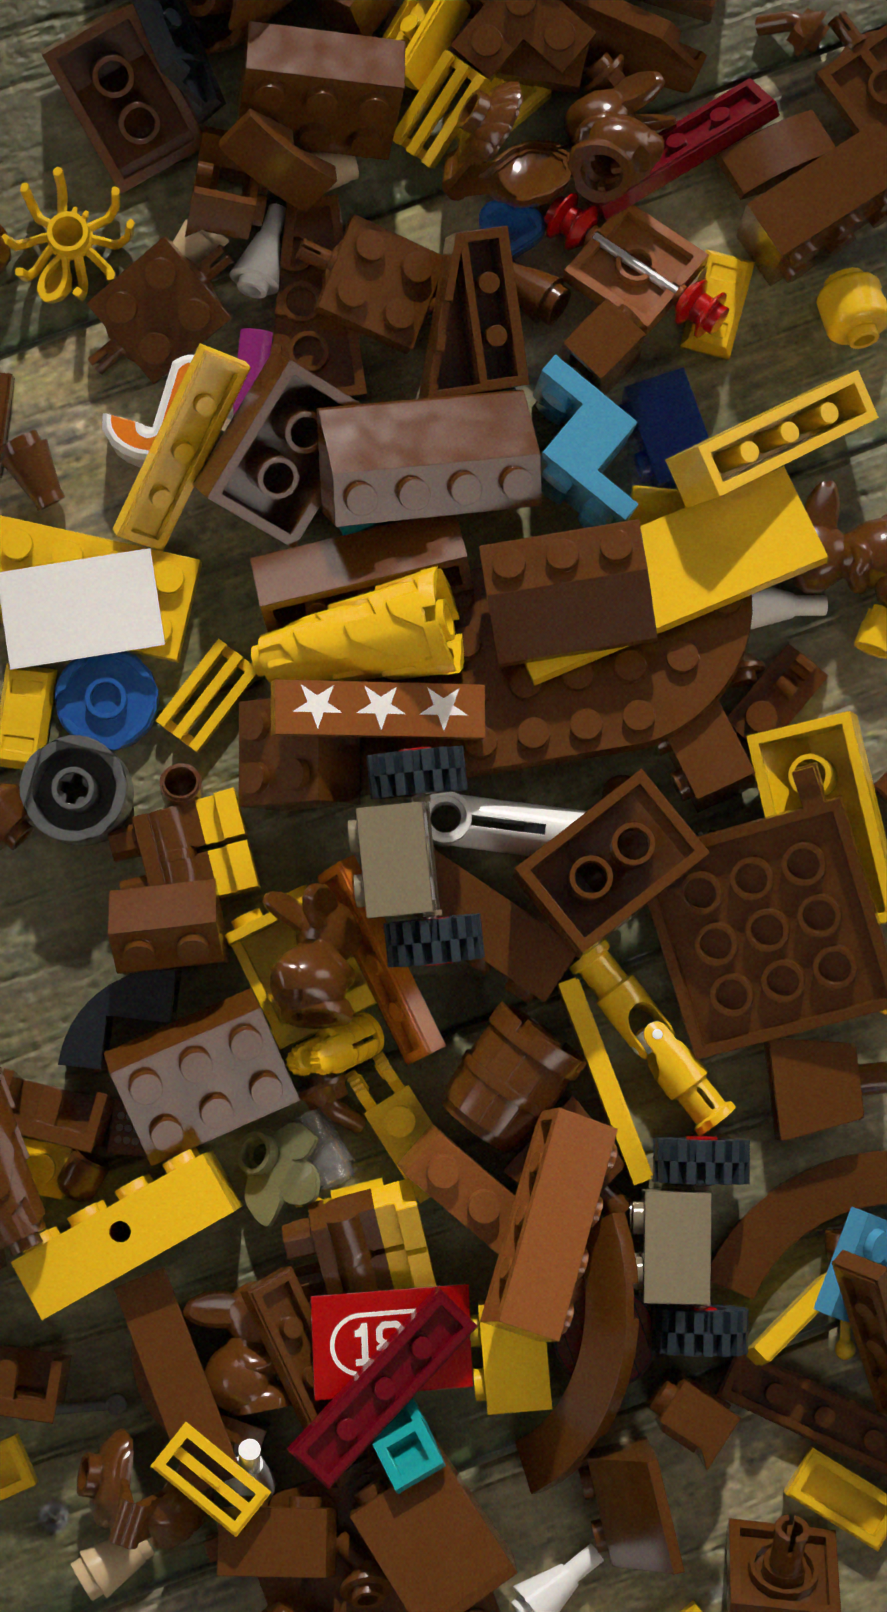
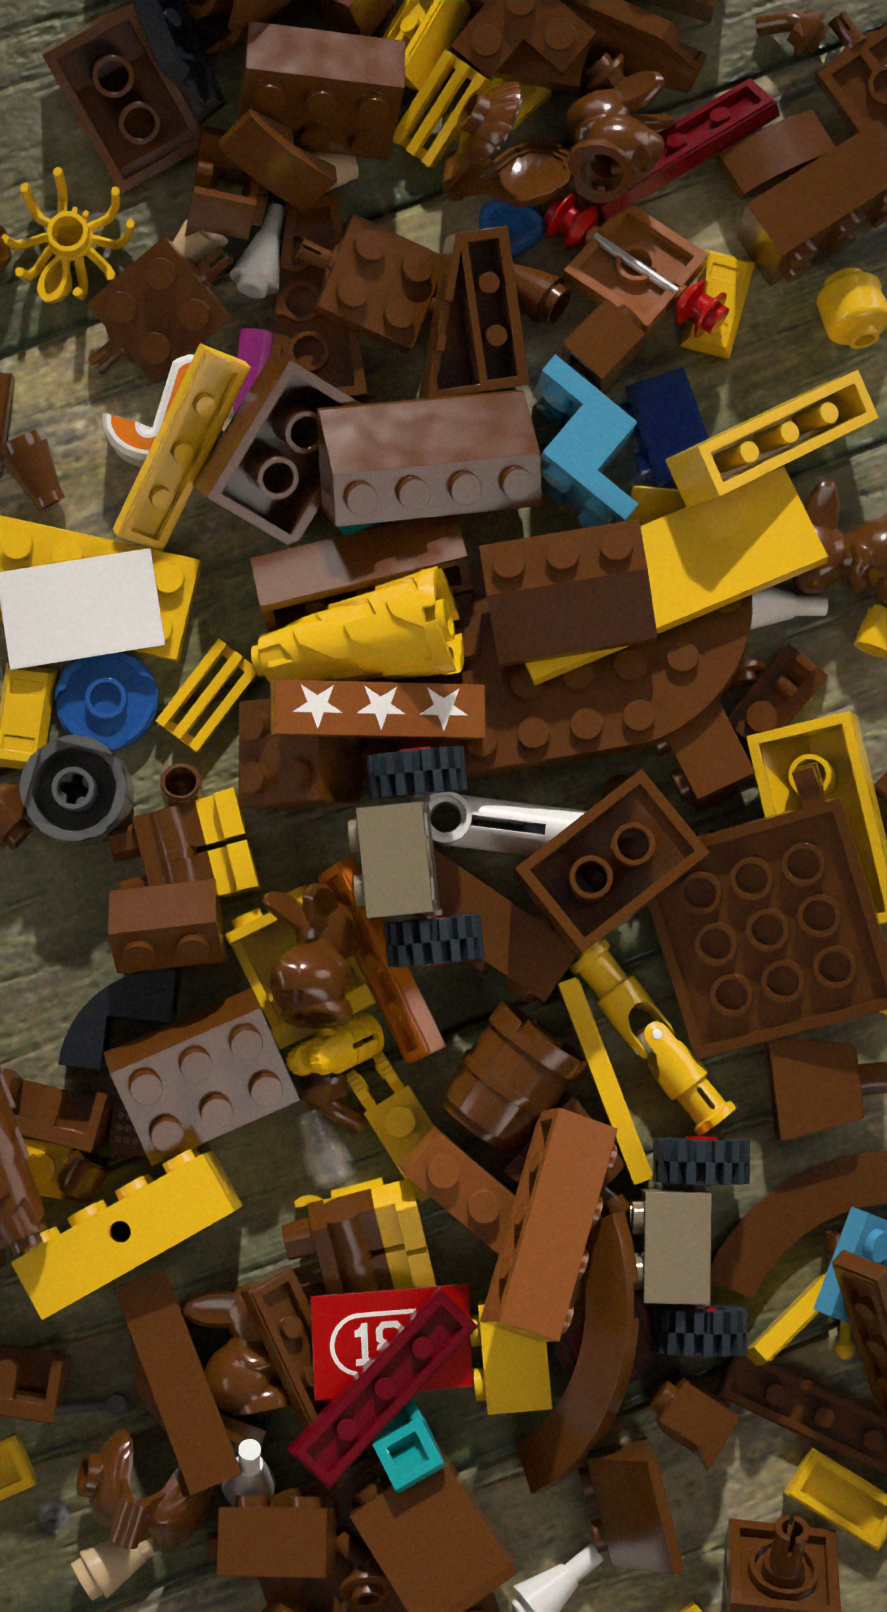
yellow tile [151,1422,272,1537] -> none
olive plate [237,1123,320,1227] -> none

